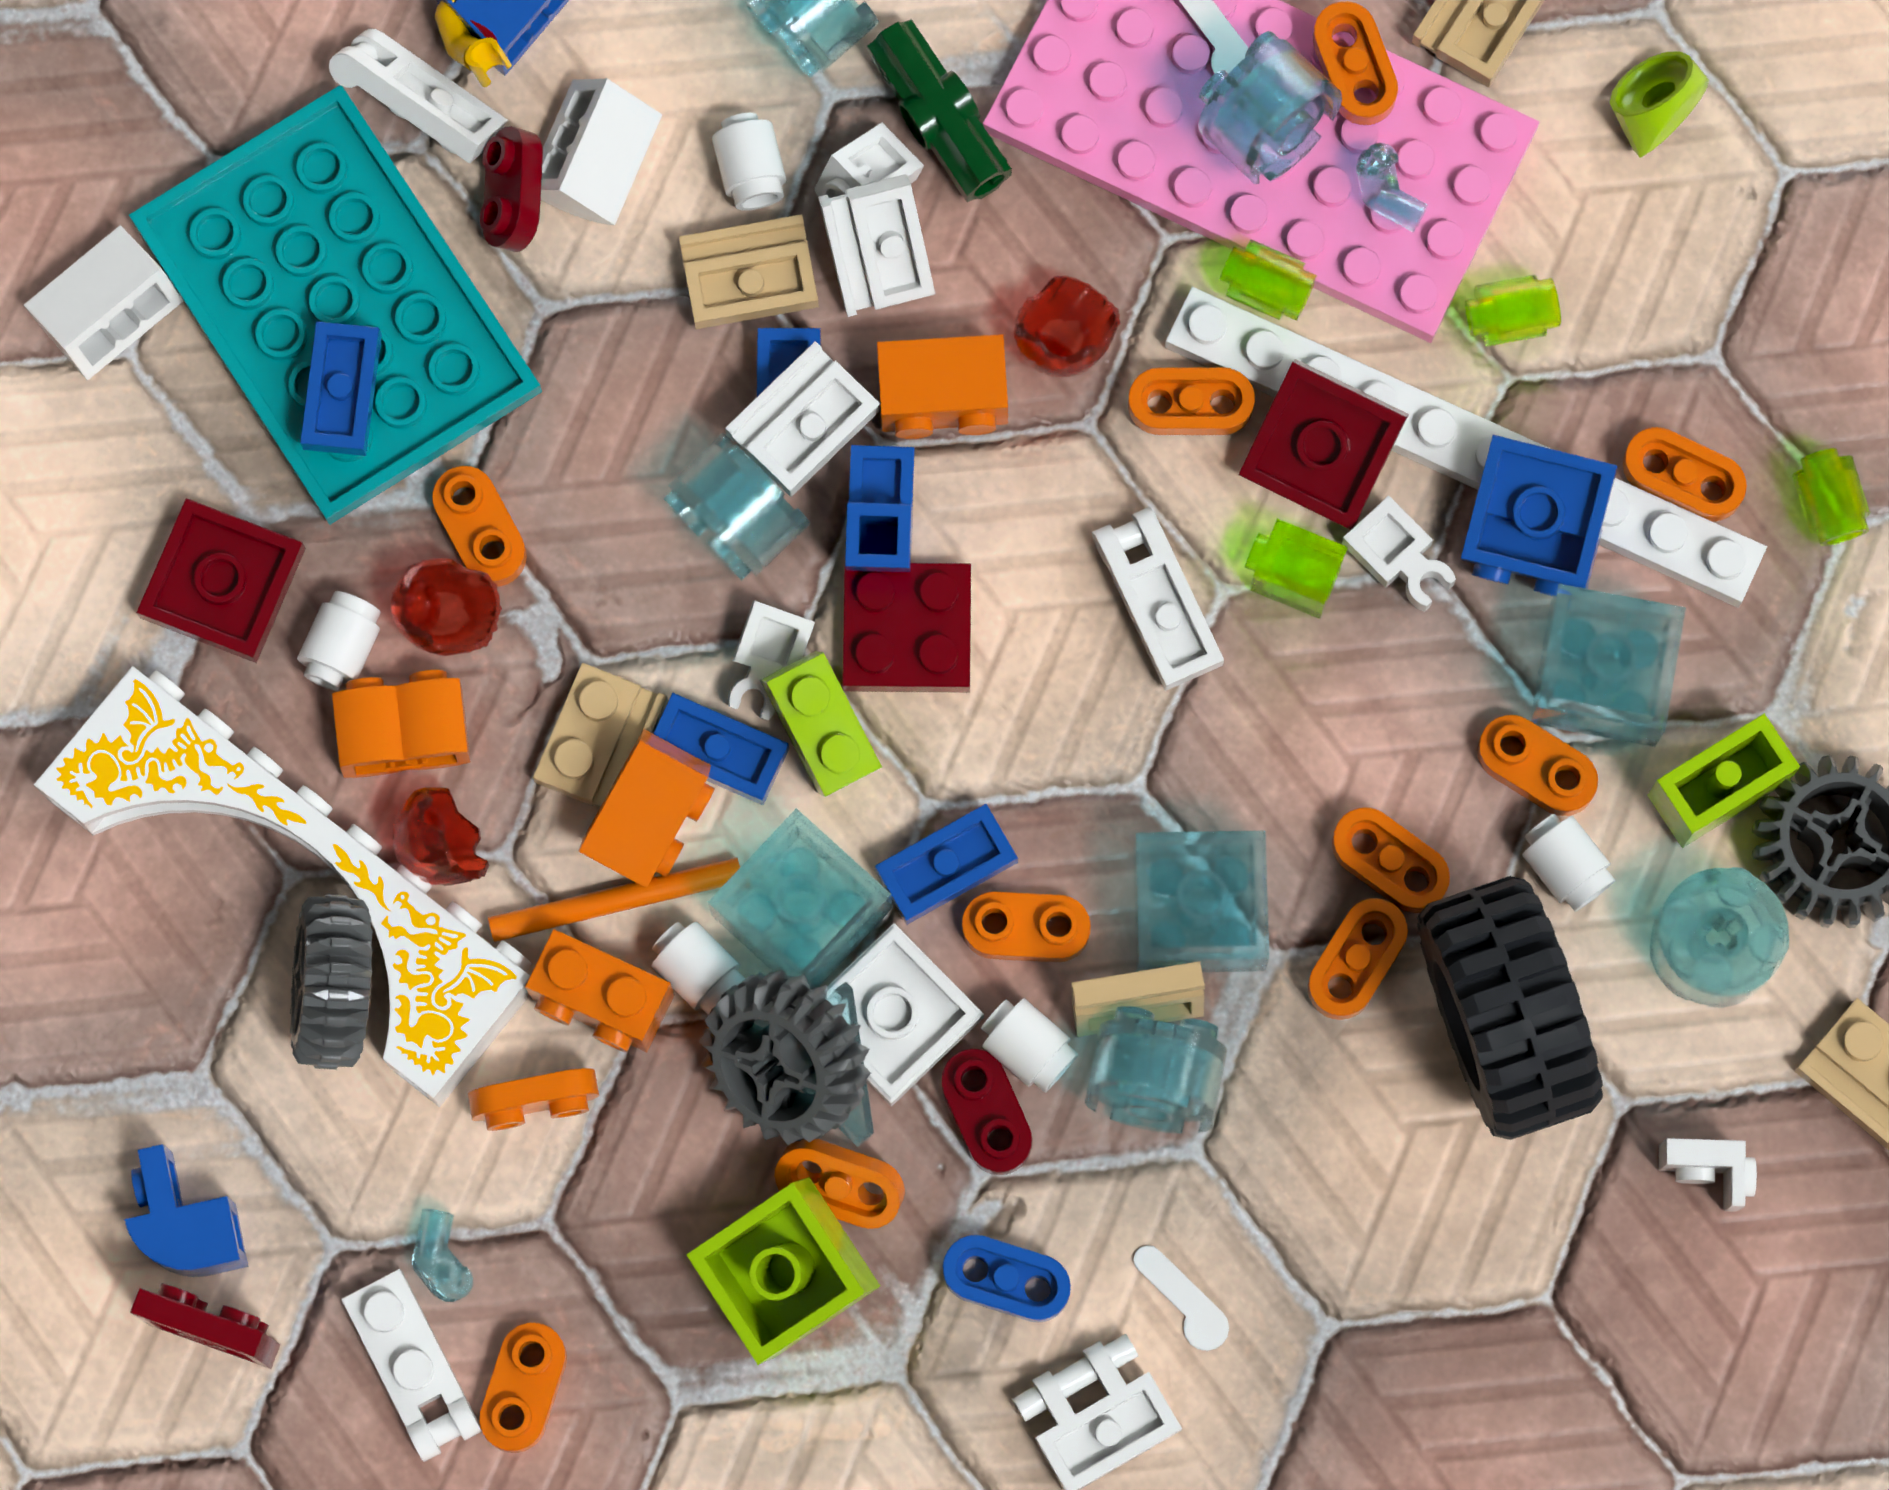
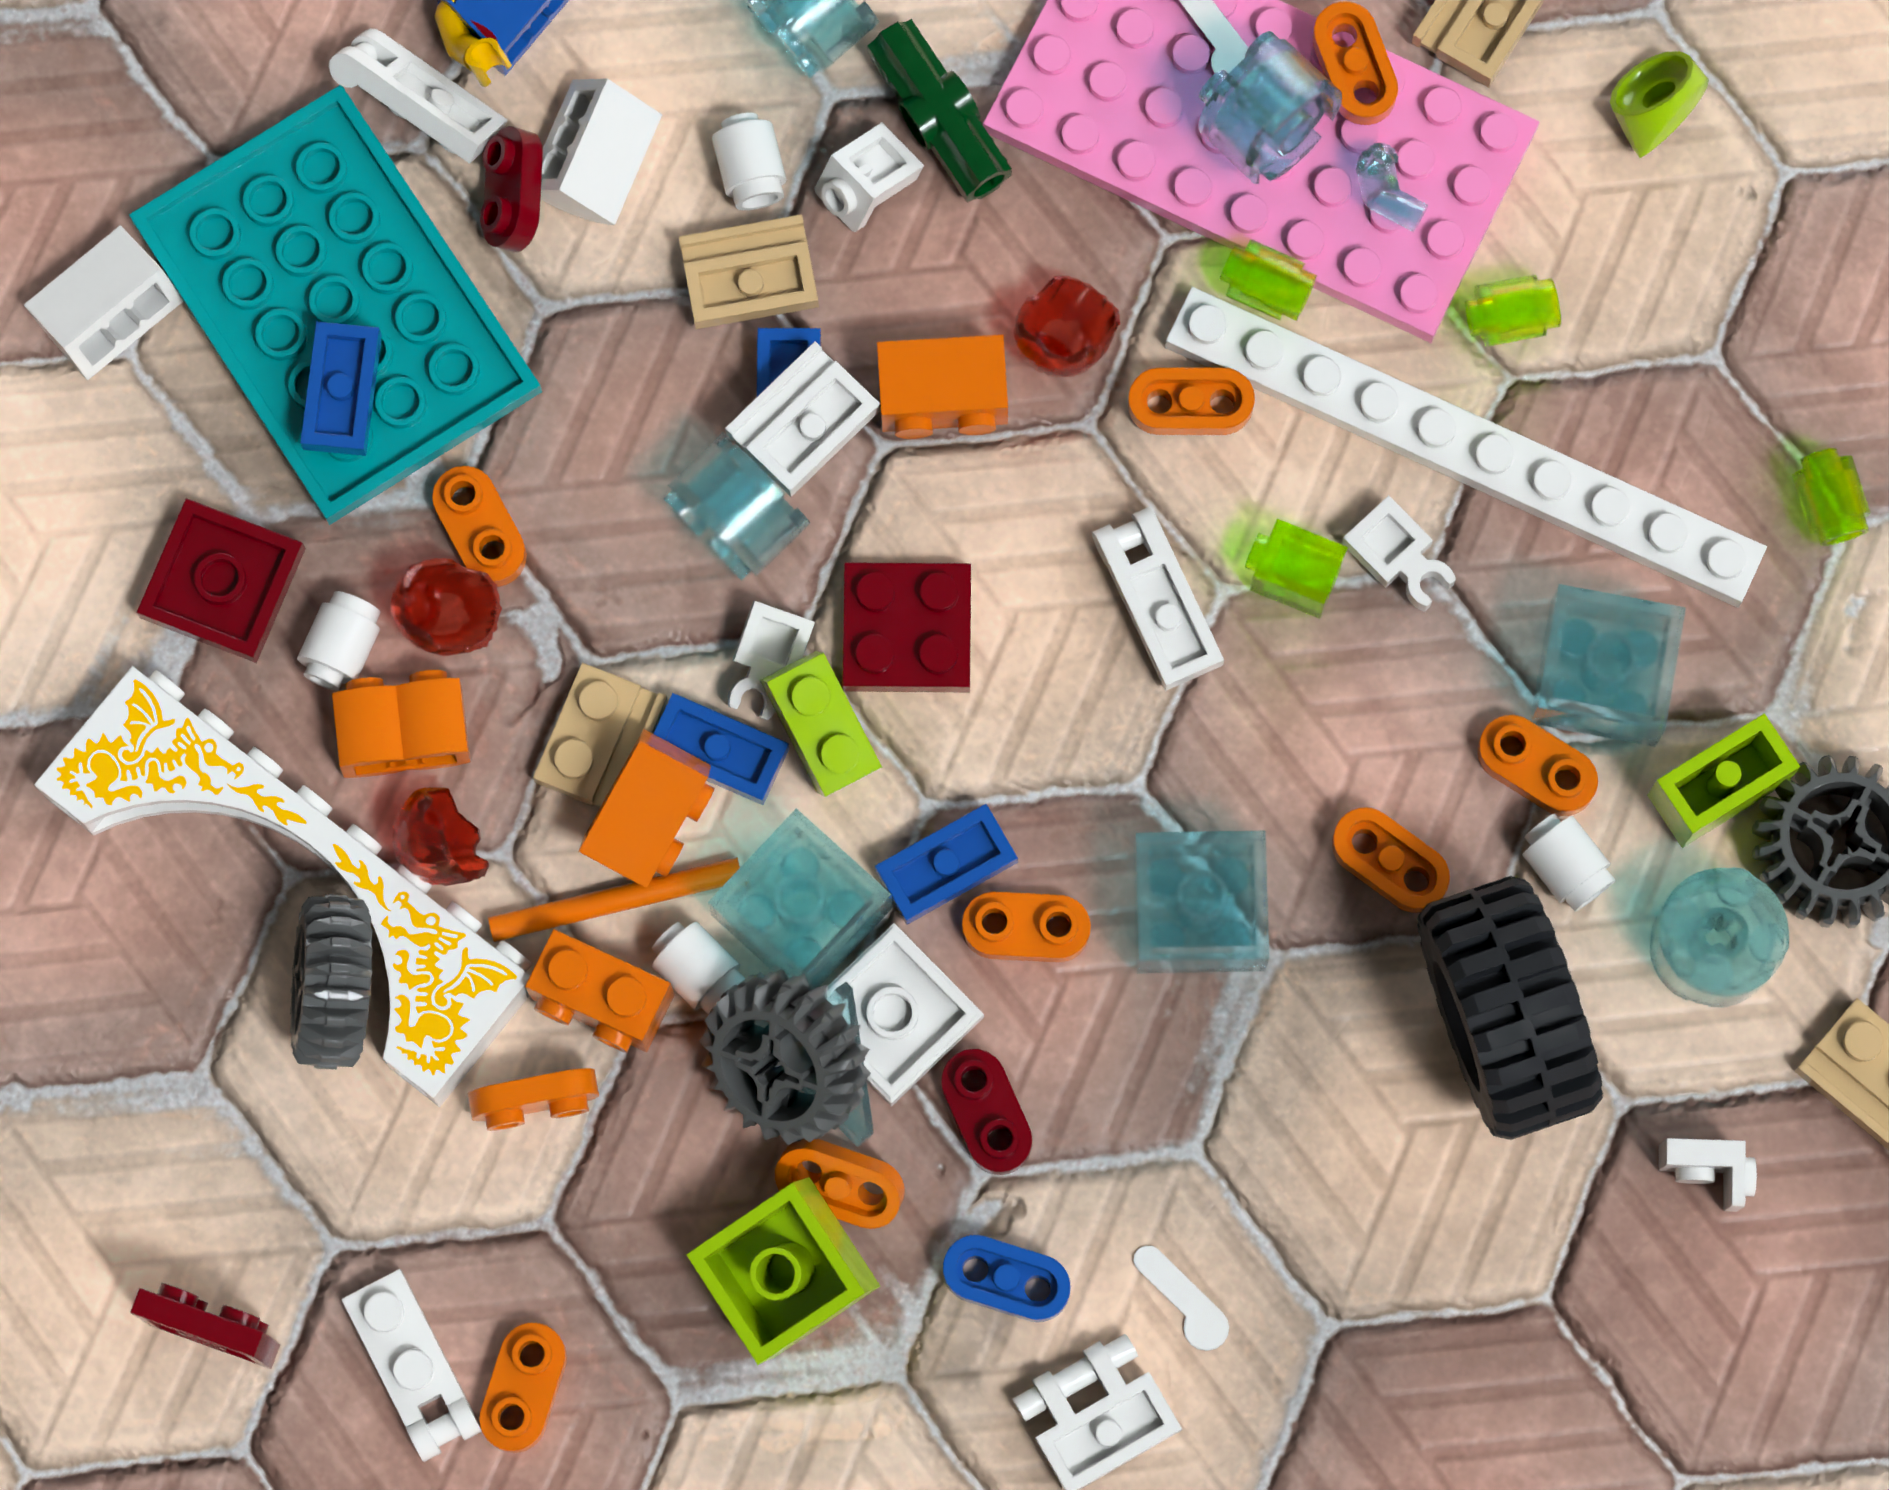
blue brick [124,1144,249,1277] -> none
clear light blue arm [412,1208,473,1302] -> none
white plate [818,174,935,317] -> none
blue brick [845,445,915,572] -> none
white brick [981,998,1079,1093] -> none
tan plate [1072,961,1205,1037] -> none
clear light blue brick [1085,1006,1227,1134] -> none
dark red plate [1238,359,1409,530] -> none
orange plate [1308,898,1408,1020] -> none
blue plate [1461,435,1618,600] -> none
orange plate [1623,427,1747,522] -> none

